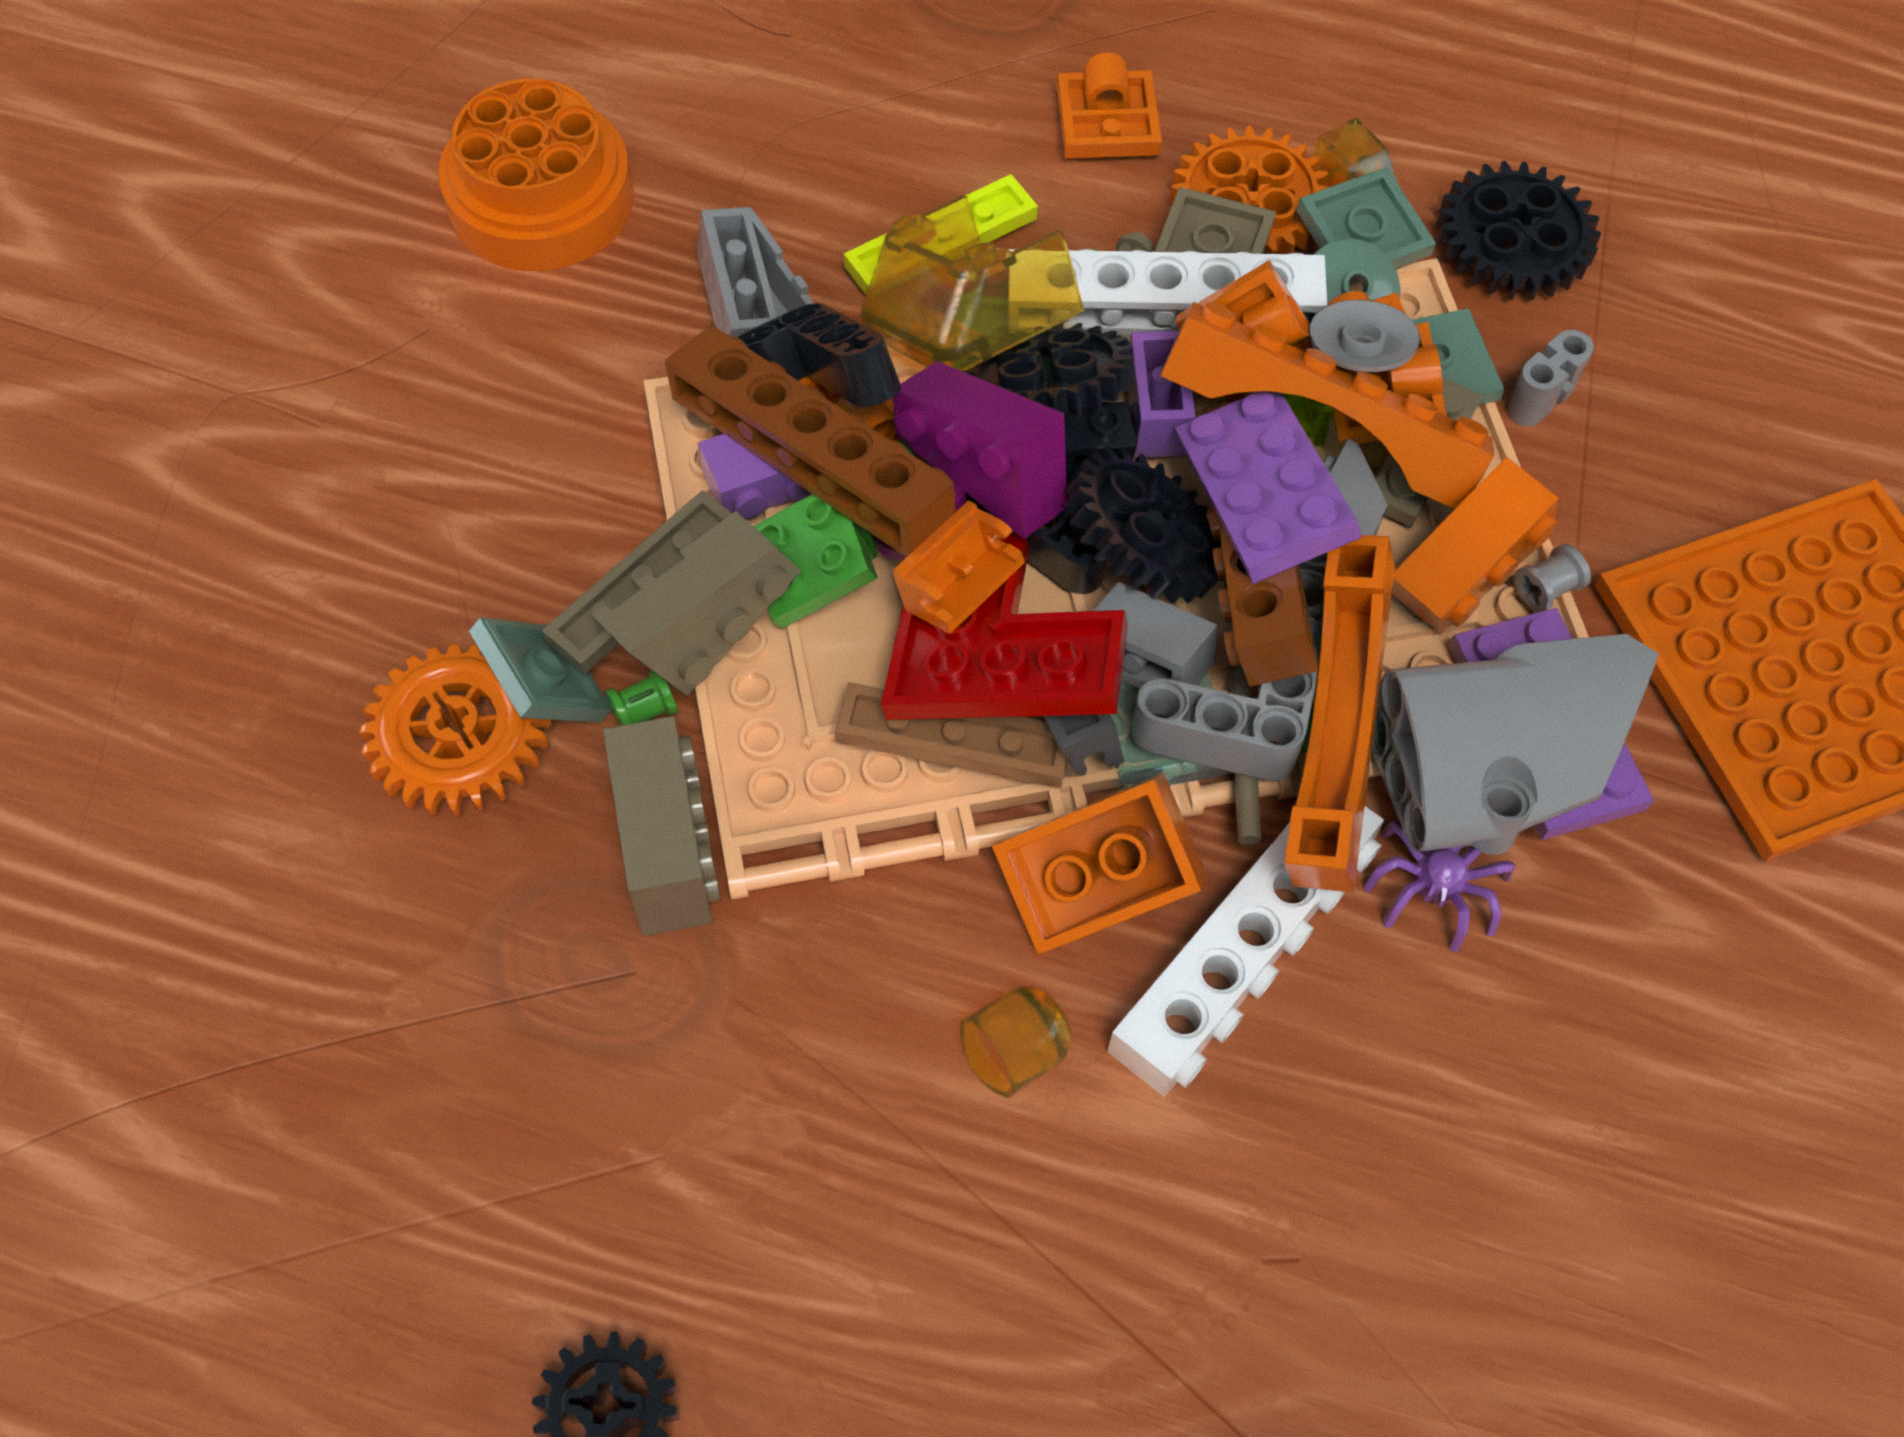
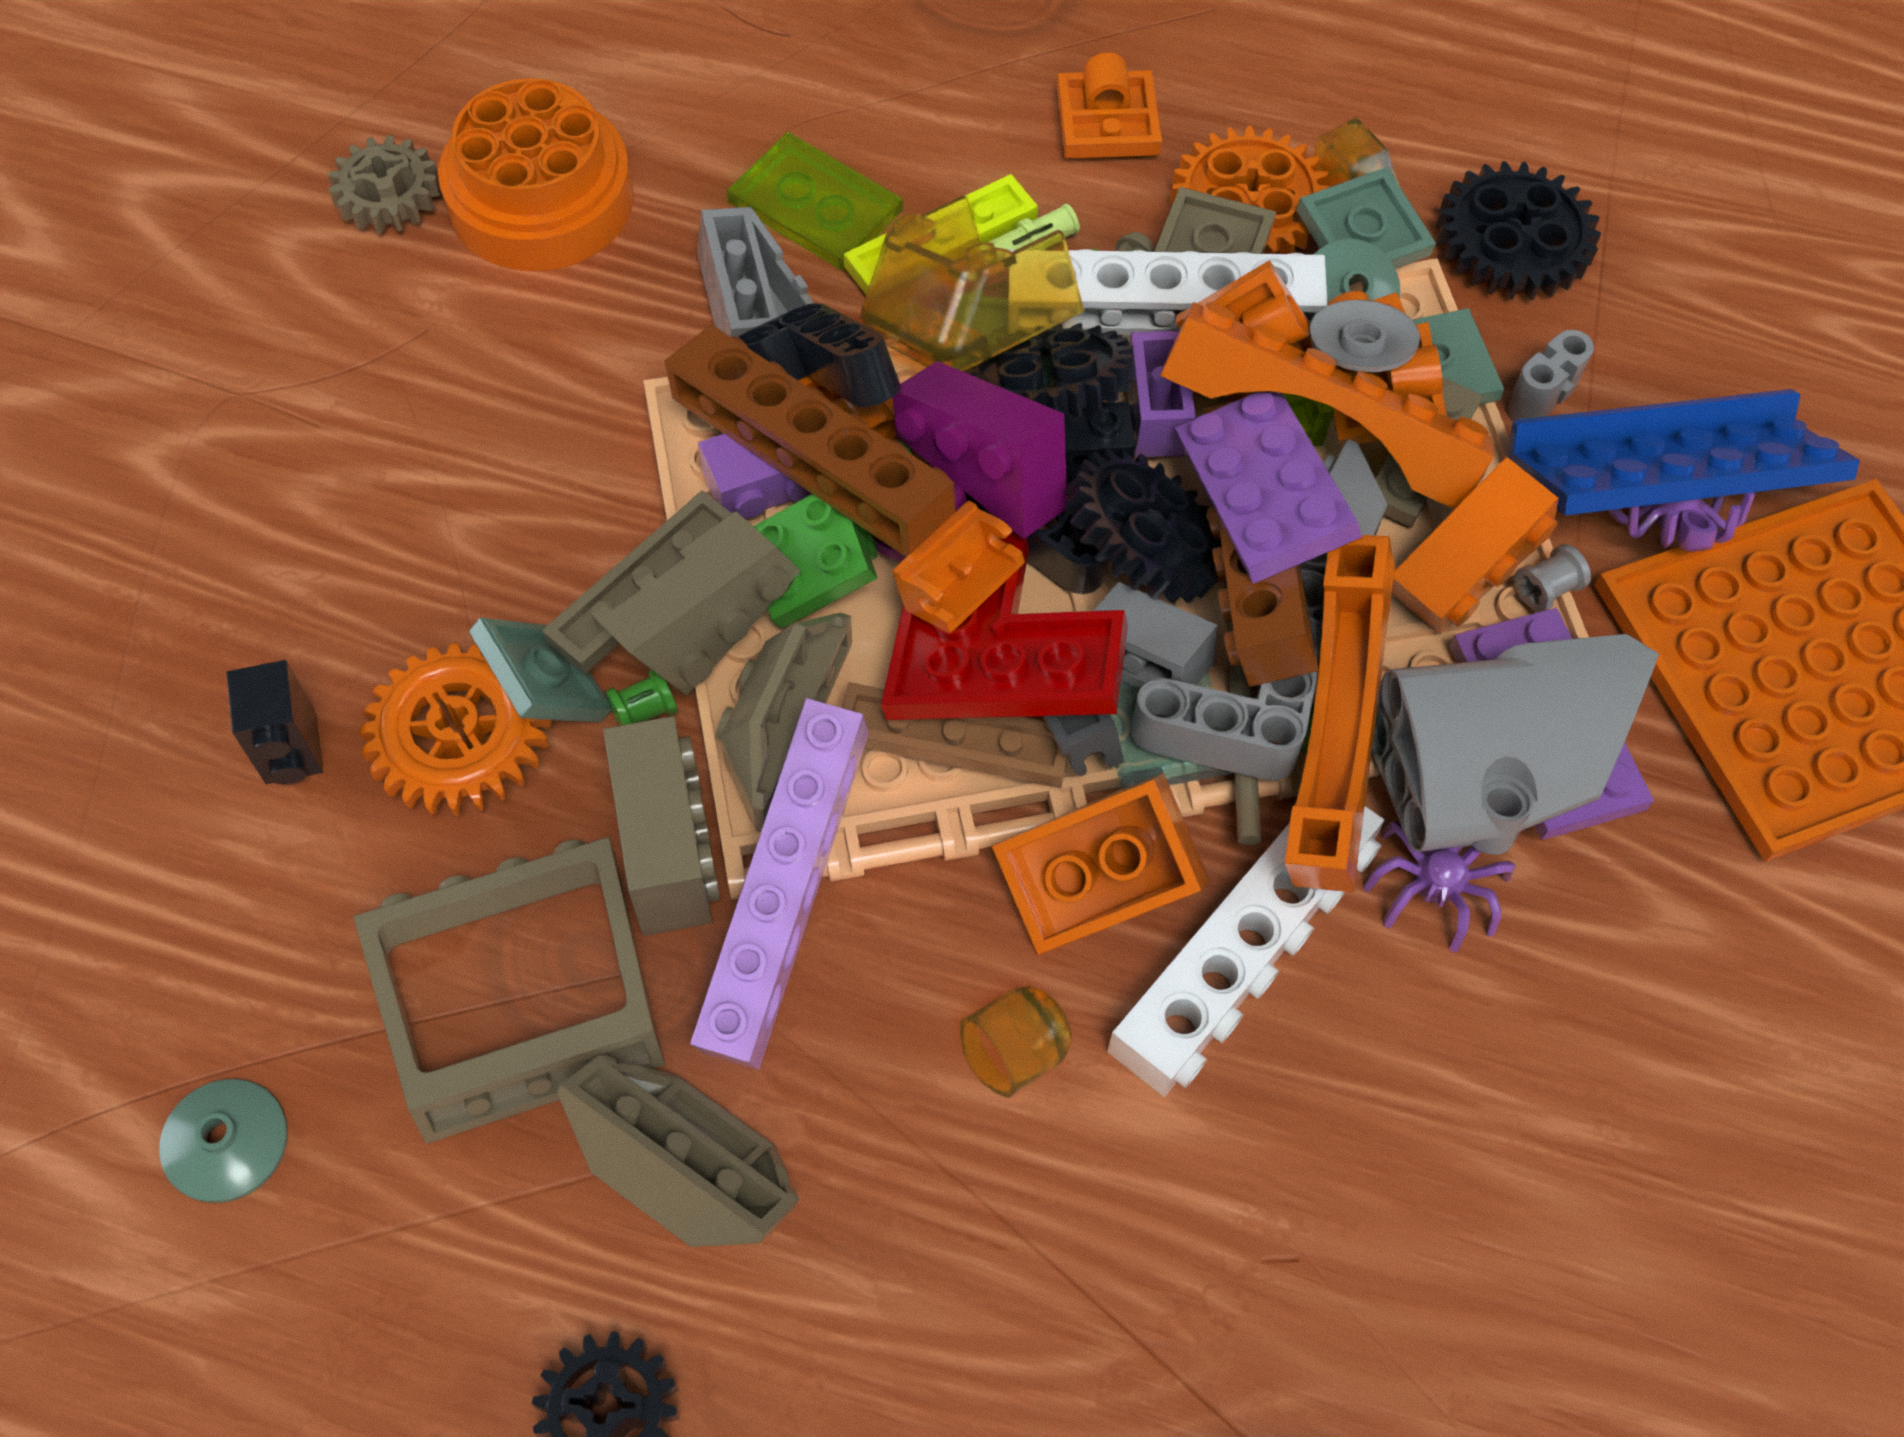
none -> sand green dish [159,1079,288,1203]
none -> black brick [226,660,323,785]
none -> dark tan gear [328,135,441,233]
none -> dark tan windscreen [353,837,665,1144]
none -> dark tan wedge [557,1054,799,1247]
none -> lavender brick [690,698,869,1070]
none -> dark tan wedge [717,612,852,833]
none -> clear neon green tile [727,131,903,271]
none -> yellowish green pin [979,203,1080,272]
none -> blue bracket [1507,389,1860,516]
none -> medium lavender animal [1608,492,1755,552]

